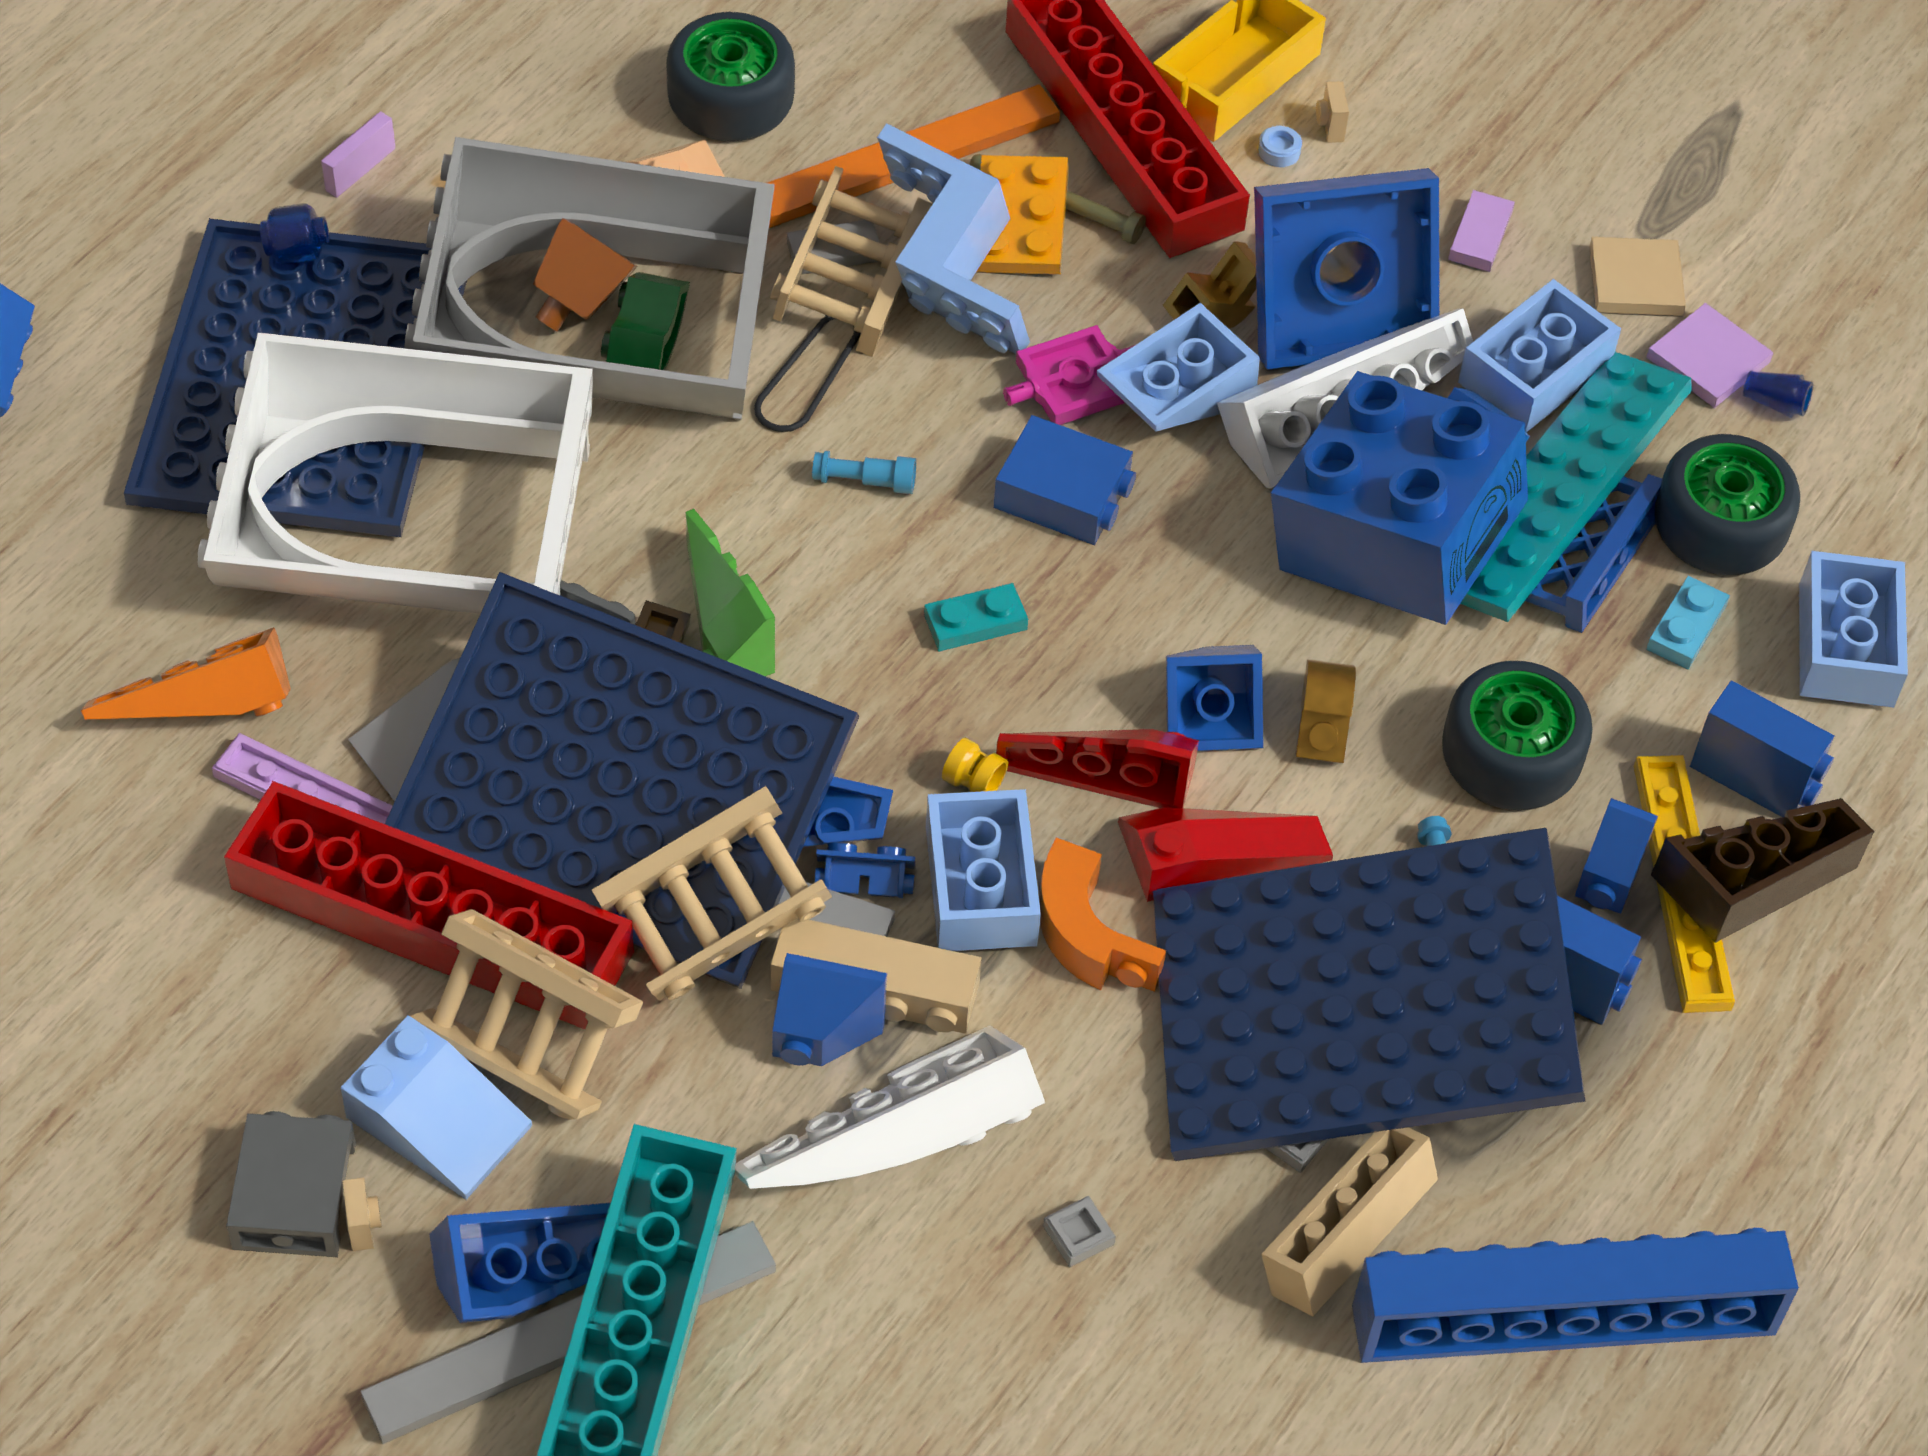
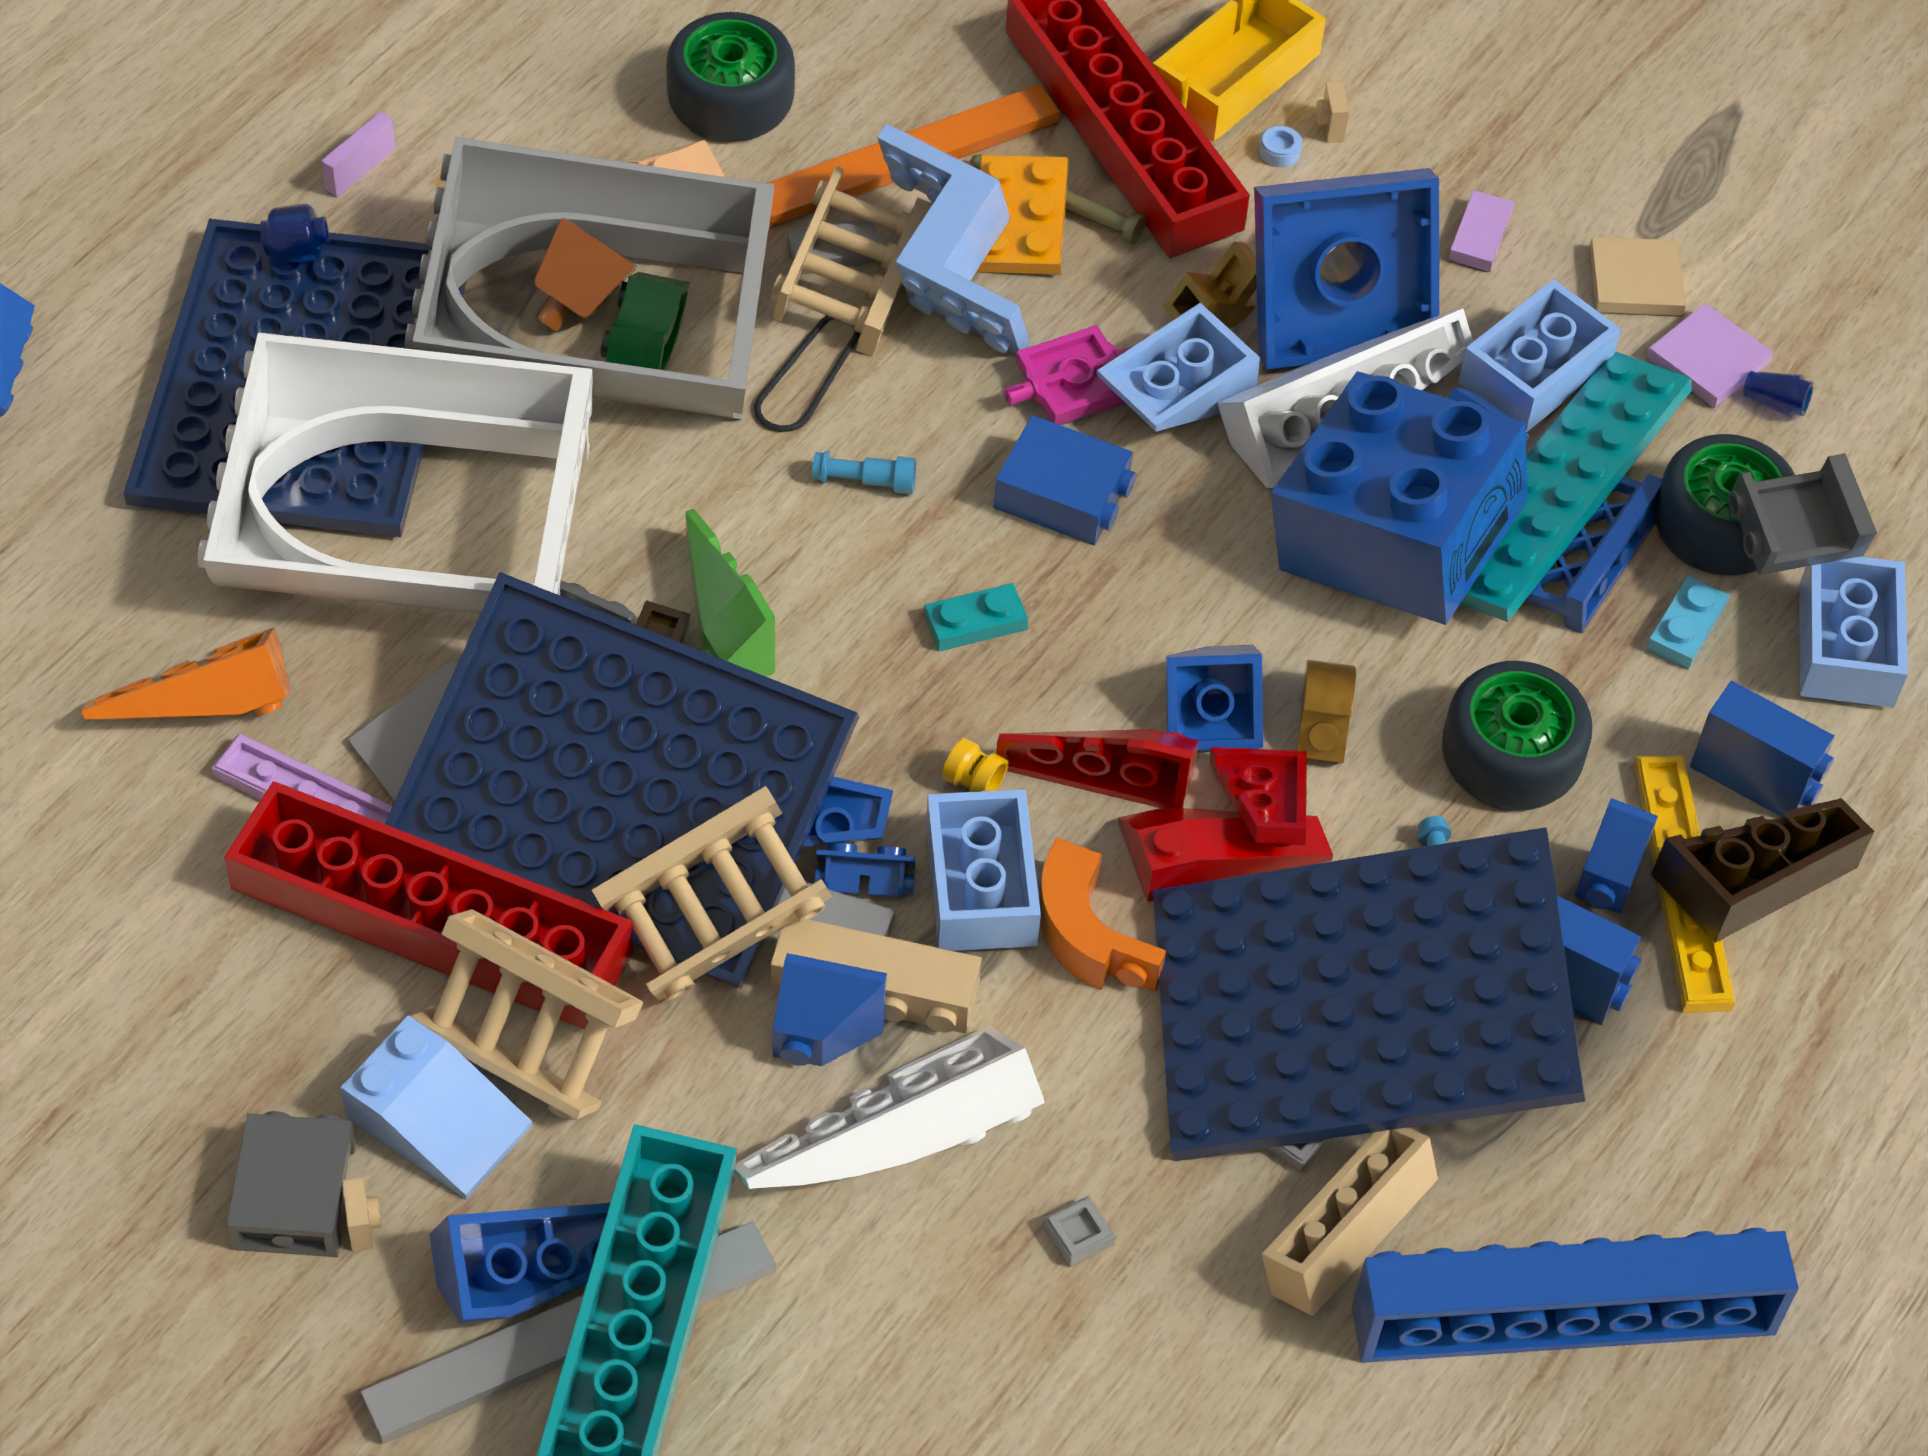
none -> red wing [1210,747,1307,847]
none -> dark grey panel [1728,453,1877,575]

